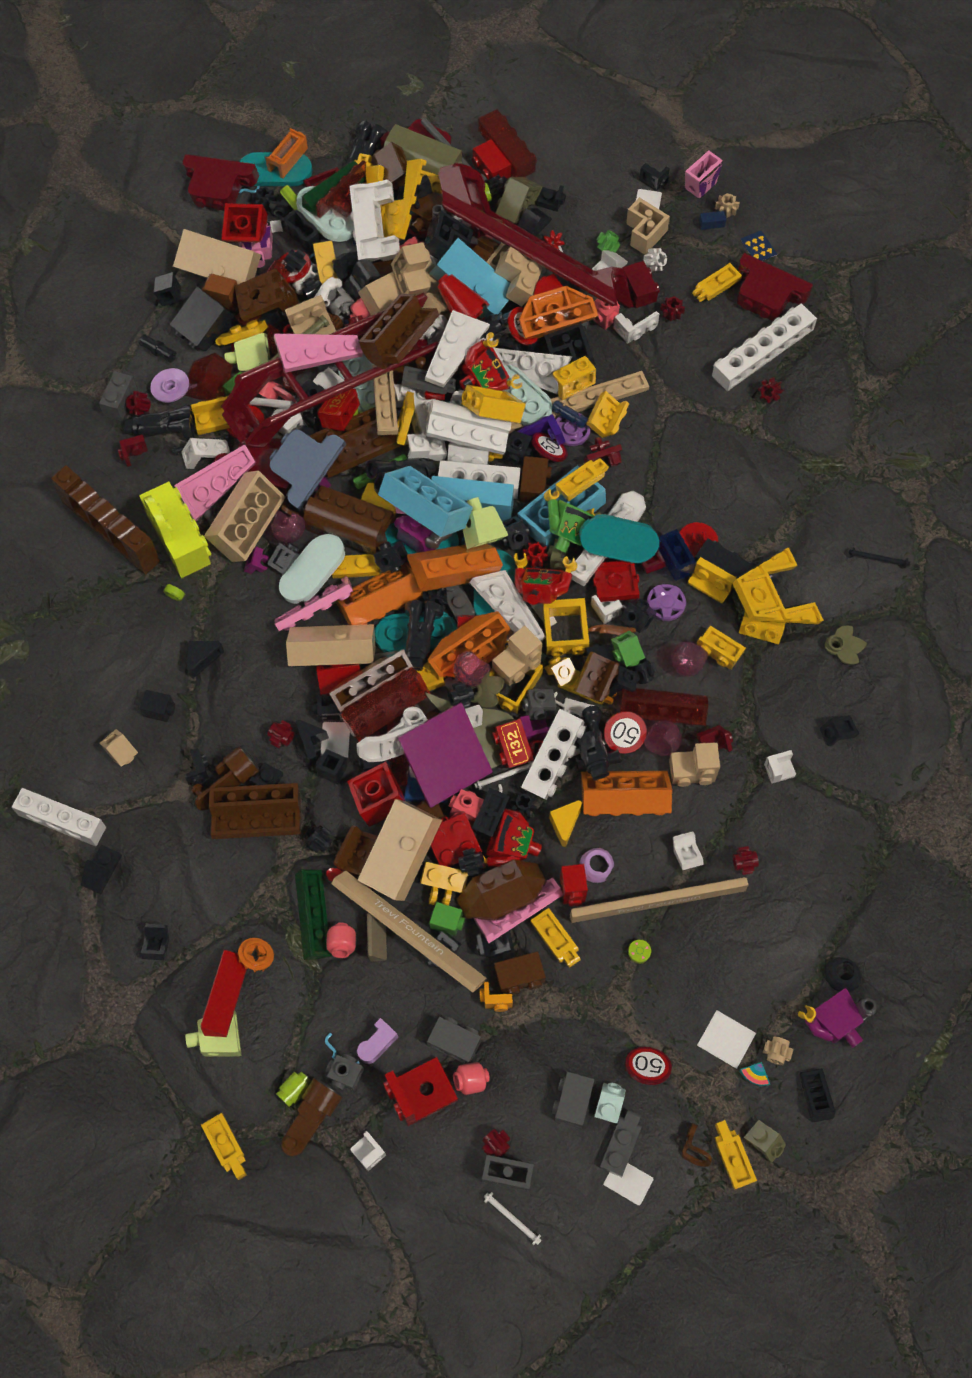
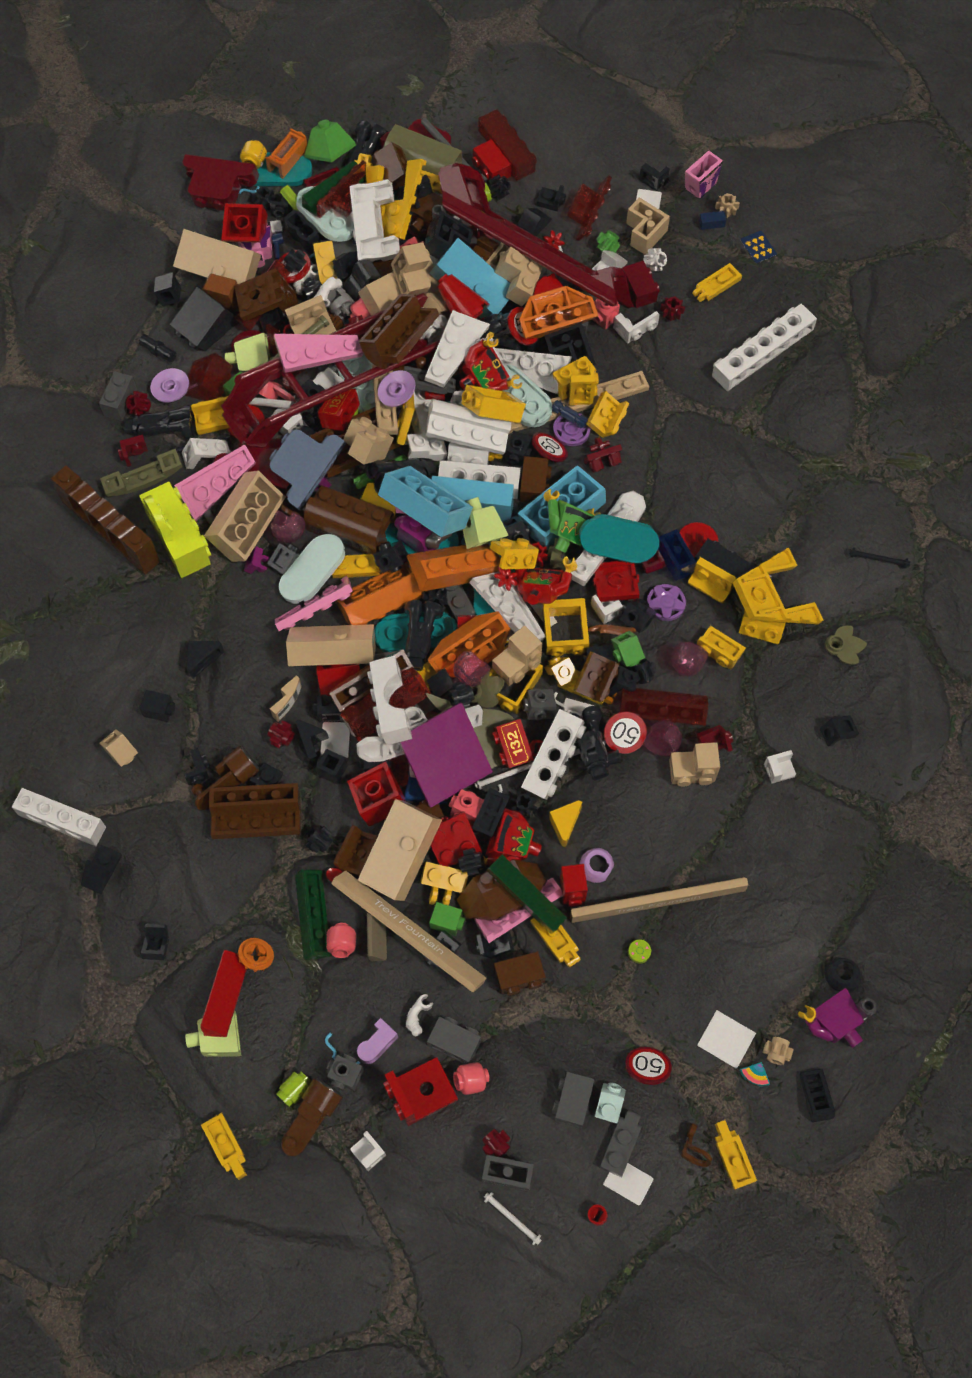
lime tile [163,584,185,601] -> none
yellow hinge [215,320,268,345] -> none
light orange bracket [480,982,513,1012] -> none
olive brick [496,177,542,223] -> none
dark purple bracket [517,414,565,446] -> none
magenta panel [520,715,550,743] -> none
yellow hinge [555,458,609,502] -> none
orange slope [581,771,672,816] -> none
white bracket [673,832,704,870] -> none
dark red gear [732,846,759,875] -> none
dark red brick [737,253,813,320] -> none
olive bracket [744,1120,786,1163] -> none
dark red gear [758,377,784,403] -> none
none -> olive slope [100,449,183,497]
none -> yellow head [240,140,267,168]
none -> tan slope [270,675,302,722]
none -> dark blue hand [272,233,284,260]
none -> bright green slope [305,120,356,162]
none -> tan brick [343,417,394,464]
none -> white arch [367,656,412,745]
none -> lavender dish [378,370,415,407]
none -> white piece [406,994,433,1037]
none -> black slope [427,668,453,698]
none -> dark green slope [486,854,567,934]
none -> yellow bracket [490,538,539,569]
none -> red plant [493,566,518,591]
none -> clear red bracket [567,175,612,241]
none -> yellow bracket [569,365,599,405]
none -> red hinge [588,1204,608,1226]

